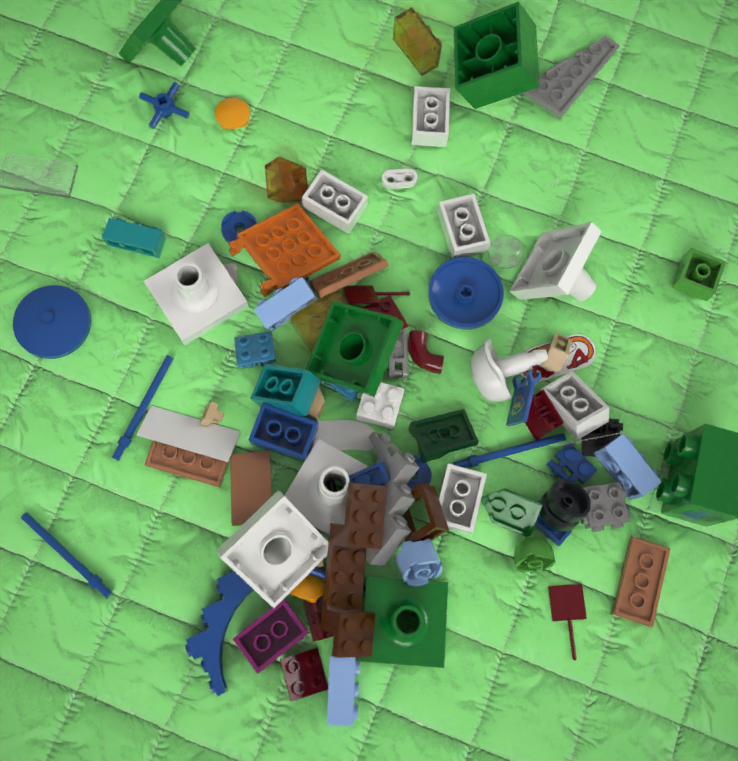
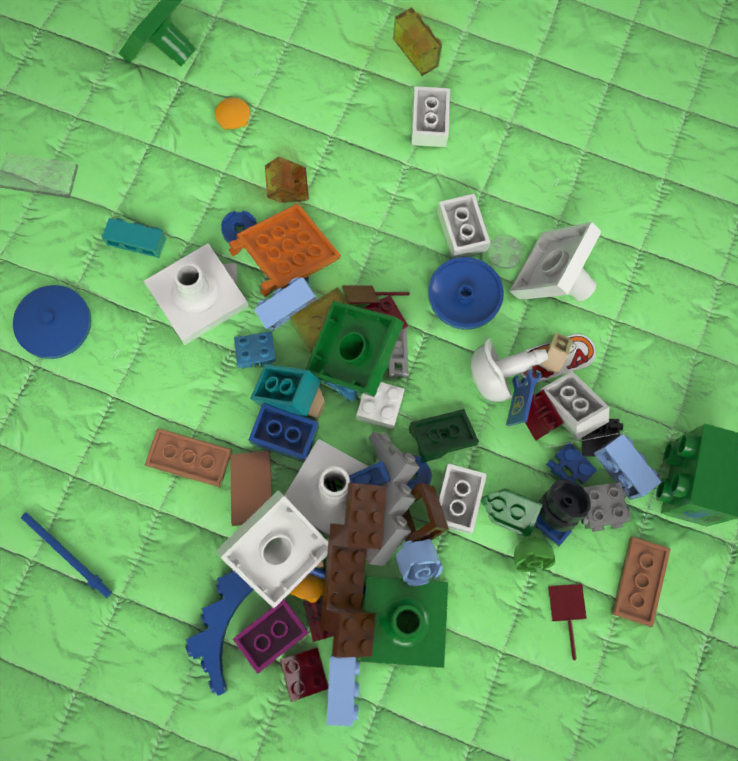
blue bar [112,355,174,461] -> none
white sticker [137,406,240,462] -> none
blue bar [139,82,190,129] -> none
tan tile [199,401,224,427] -> none
white brick [302,170,368,234] -> none
nougat tile [309,251,389,298] -> none
white sticker [311,420,375,451] -> none
white plate [382,168,418,189] -> none
dark red cylinder [408,330,444,374] -> none
blue bar [453,433,566,468] -> none
green brick [454,1,540,109] -> none
light grey wing [521,36,620,119] -> none
bright green brick [672,248,726,301] -> none

